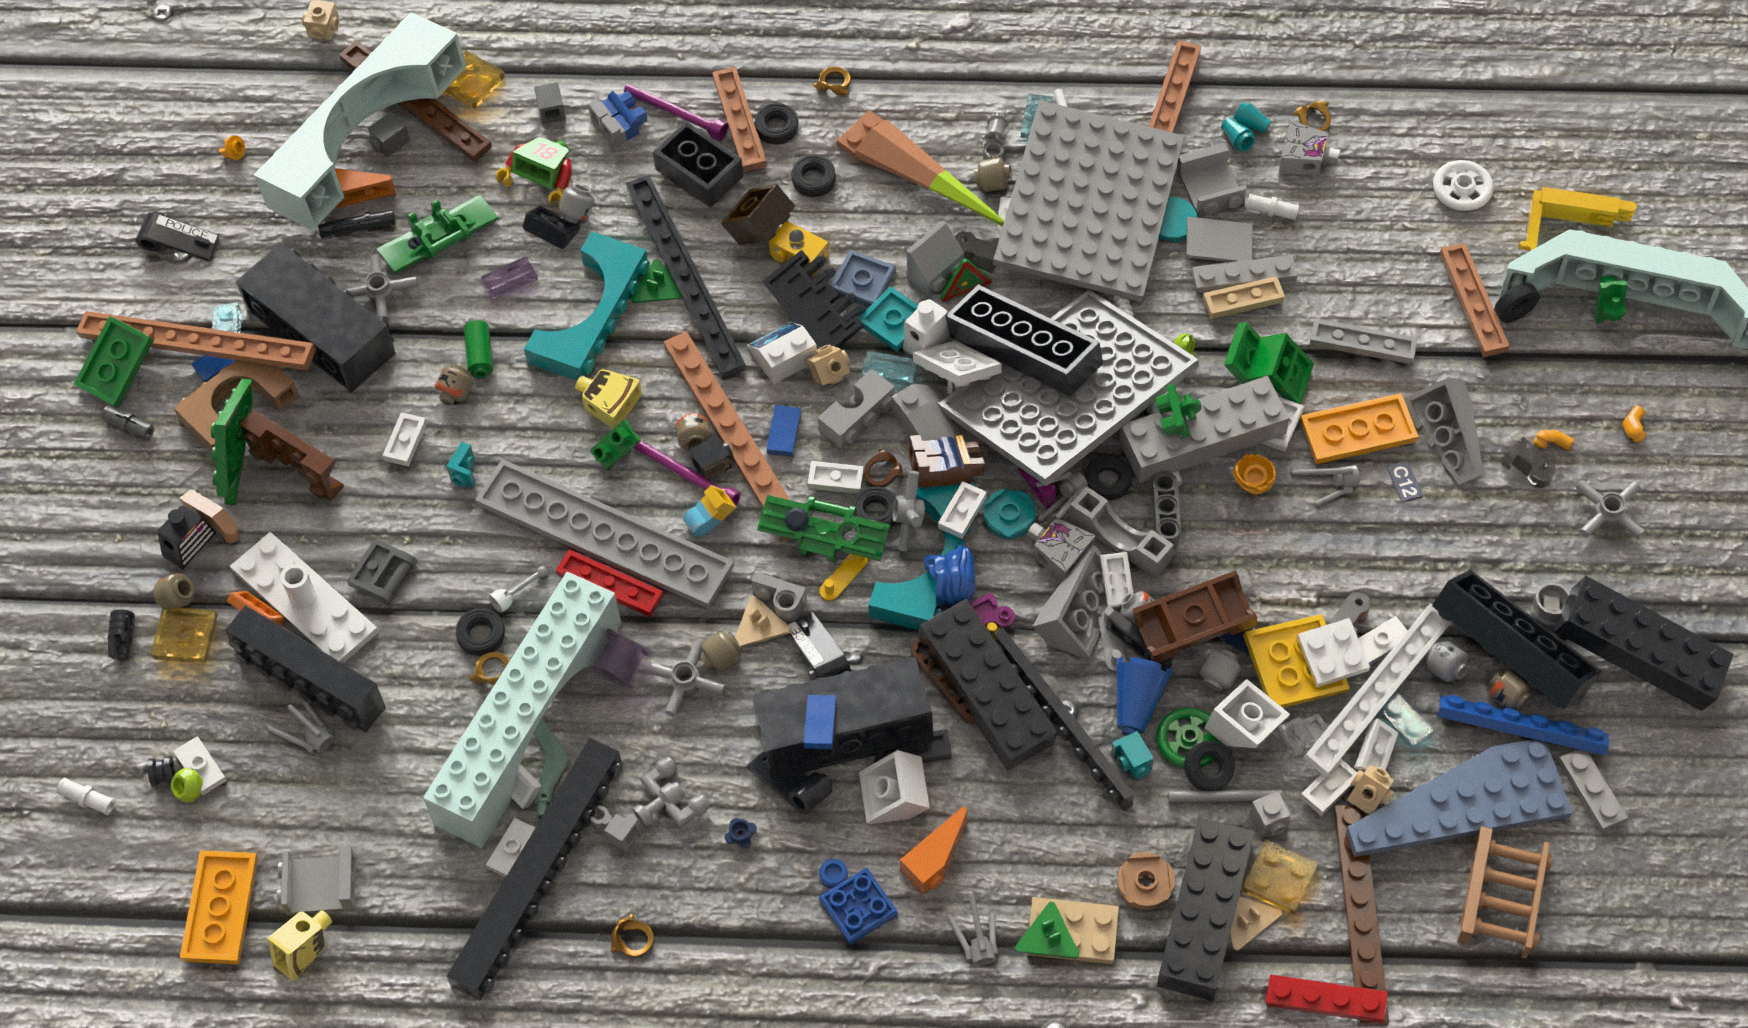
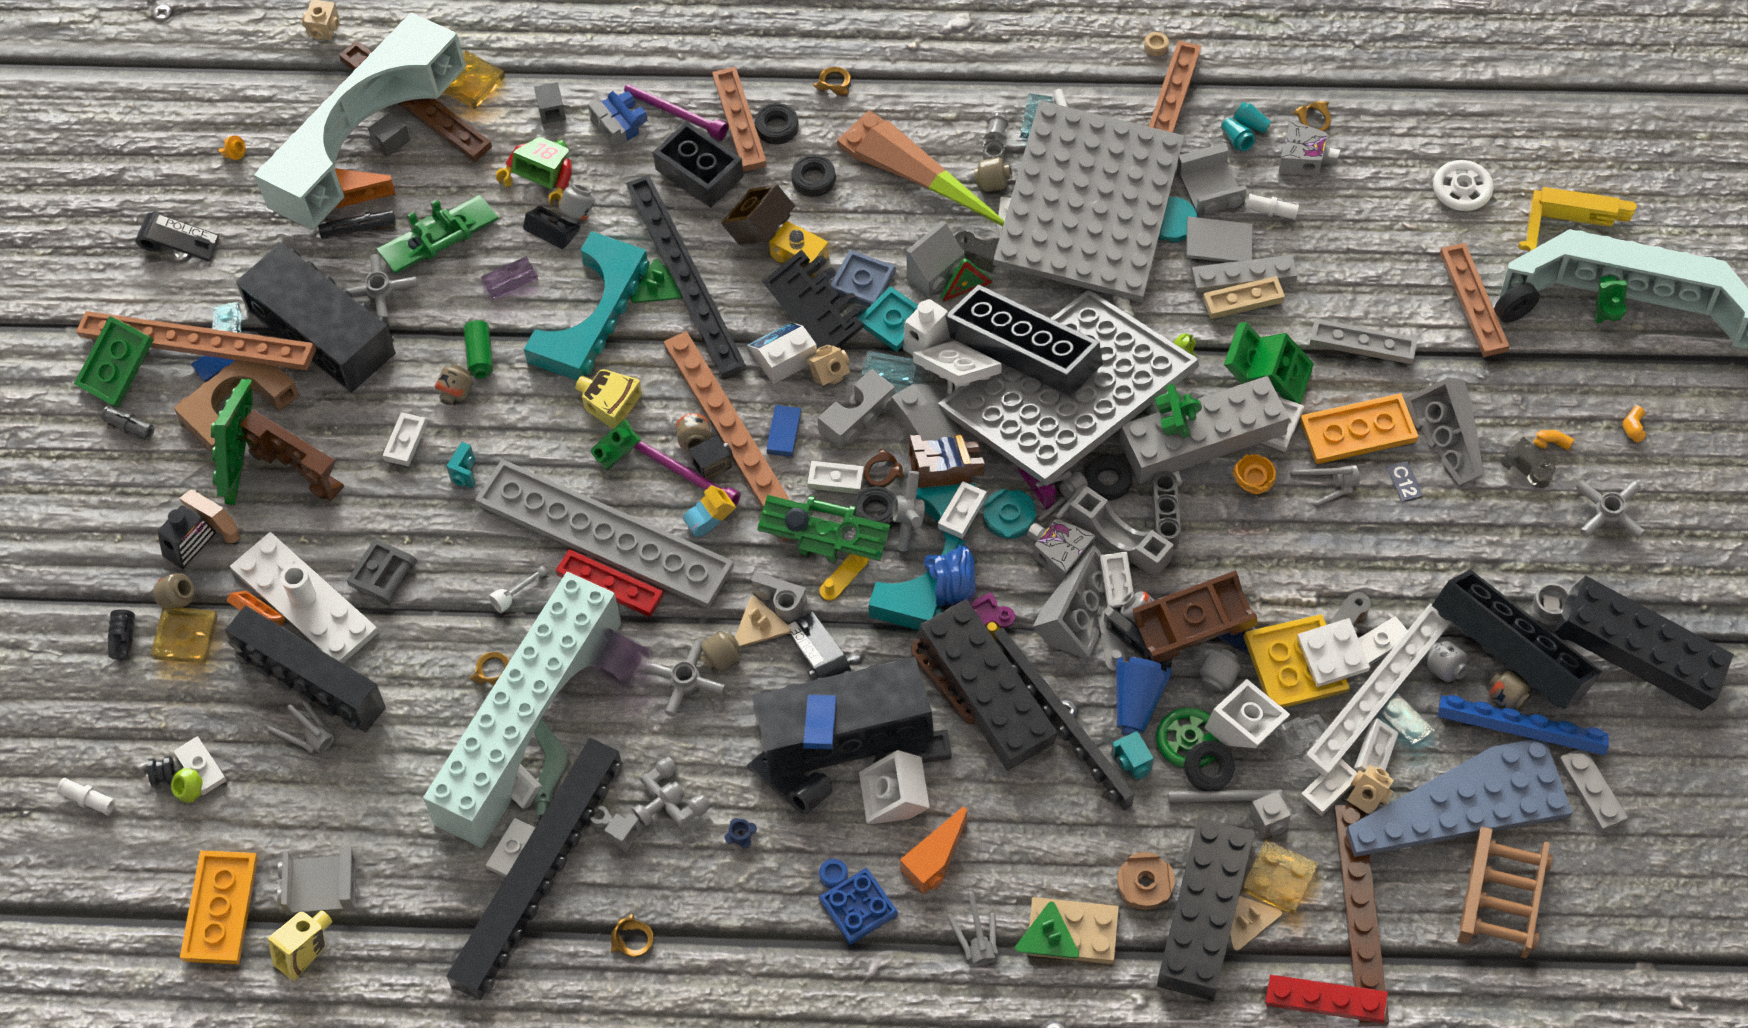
black tyre [456,608,505,656] -> none
none -> tan tile [1144,32,1169,56]

